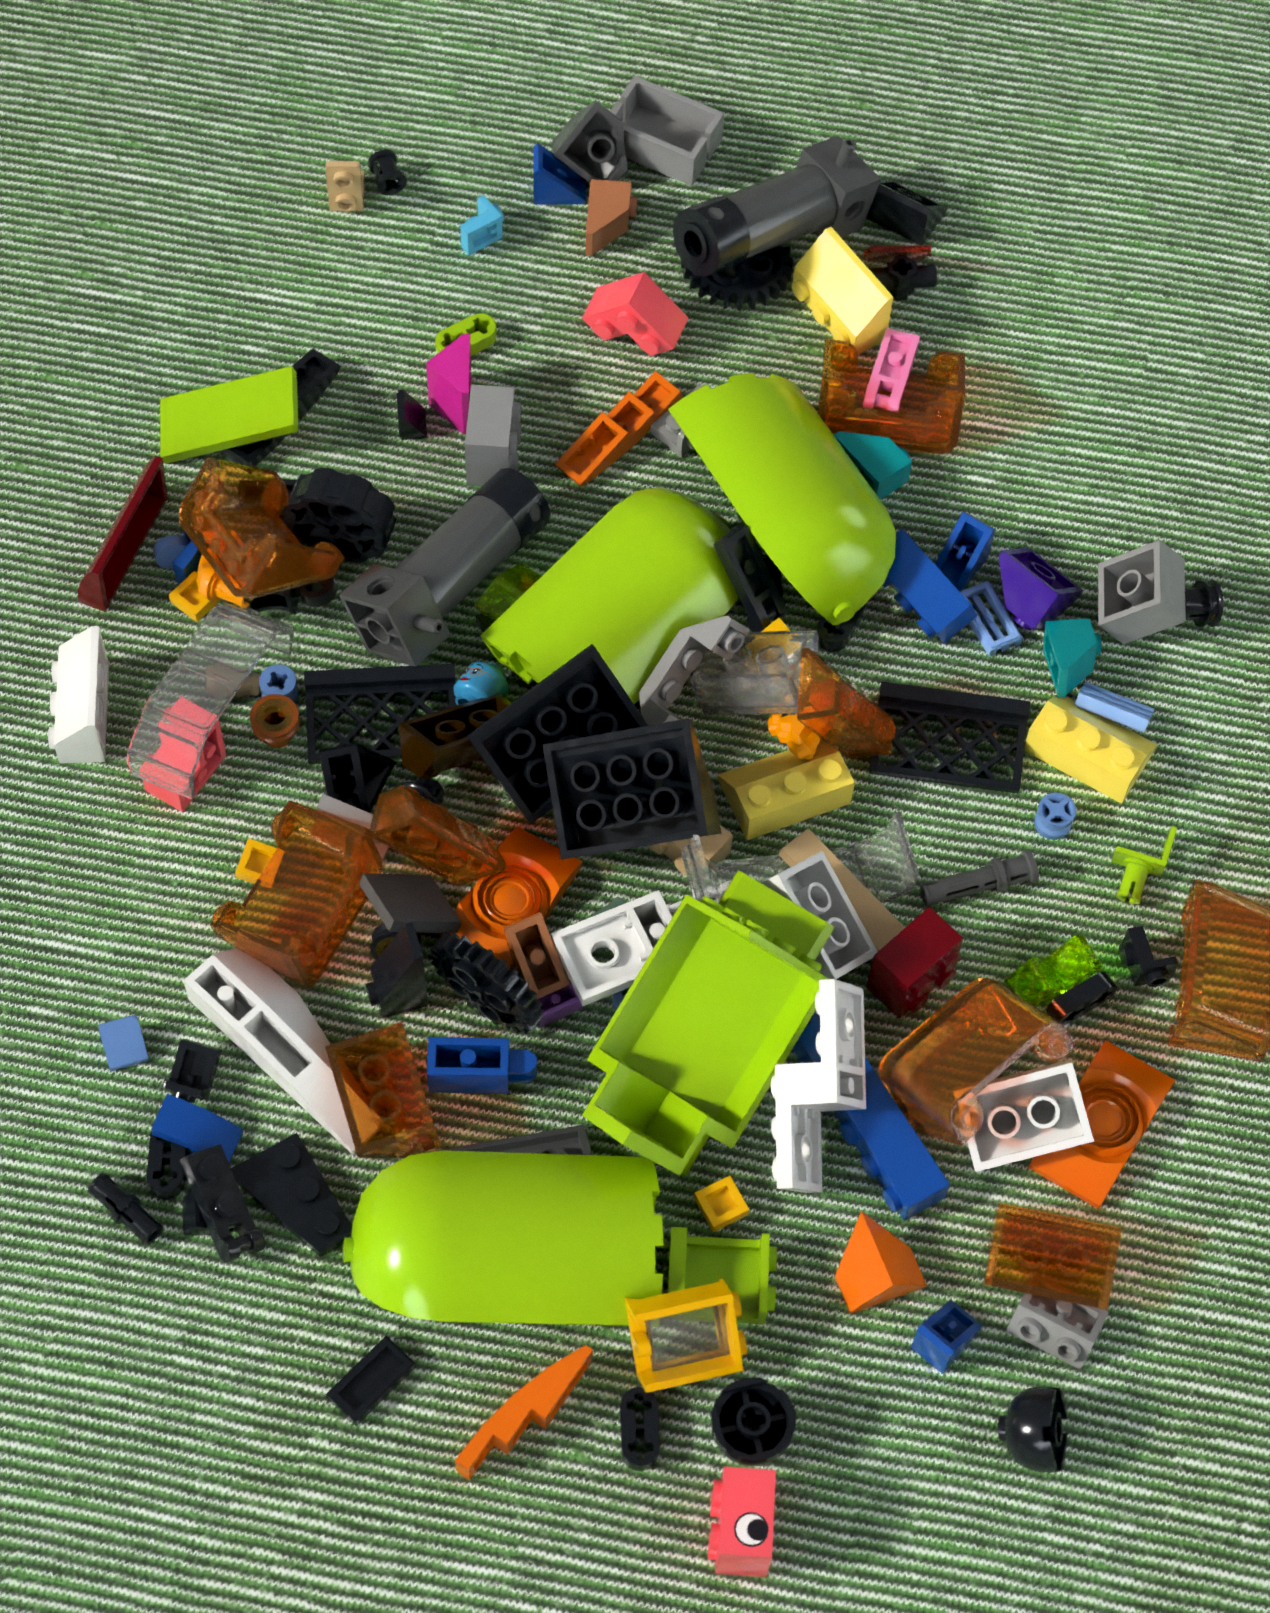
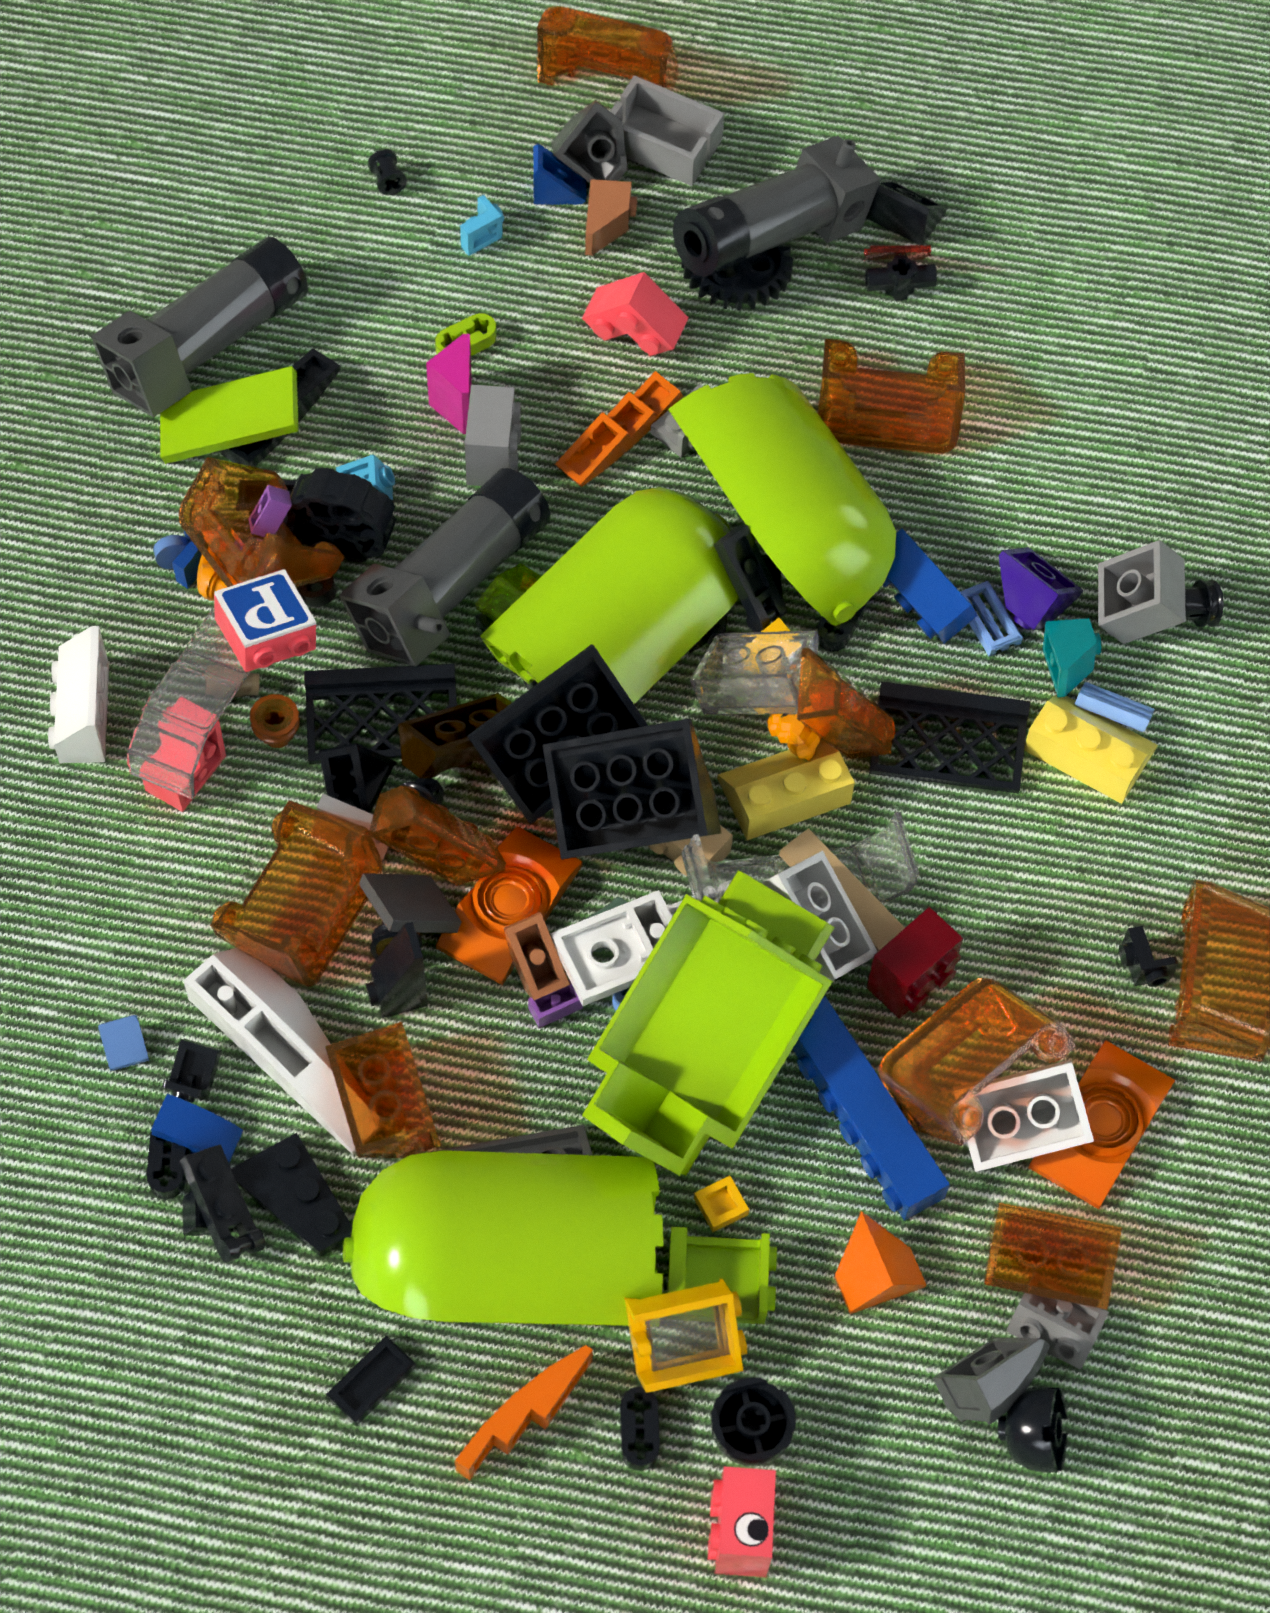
dark red slope [78,456,168,612] -> none
black pin [87,1173,164,1246] -> none
yellow plate [169,571,222,622] -> none
yellow plate [235,838,285,890] -> none
medium blue wheel [259,664,299,704] -> none
tan bracket [325,161,365,212] -> none
black slope [397,390,427,440] -> none
blue brick [427,1037,537,1094] -> none
black gear [429,933,544,1034] -> none
dark azure head [453,661,509,705] -> none
light grey slope [639,615,750,726] -> none
white bracket [771,979,866,1193] -> none
light yellow slope [792,227,893,358] -> none
teal slope [834,431,912,500] -> none
bright pink plate [863,328,920,416] -> none
blue slope [910,1300,983,1374] -> none
dark grey pin [920,849,1039,907] -> none
blue slope [935,511,996,592] -> none
clear neon green slope [1004,935,1103,1012] -> none
medium blue wheel [1034,792,1076,840] -> none
black beam [1046,971,1118,1027] -> none
lime bracket [1111,826,1177,904] -> none
none -> dark grey piece [91,236,308,418]
none -> piece [214,569,316,673]
none -> medium lavender piece [249,485,292,539]
none -> medium azure bracket [336,454,395,500]
none -> clear orange windscreen [537,6,679,91]
none -> dark grey slope [933,1337,1050,1425]

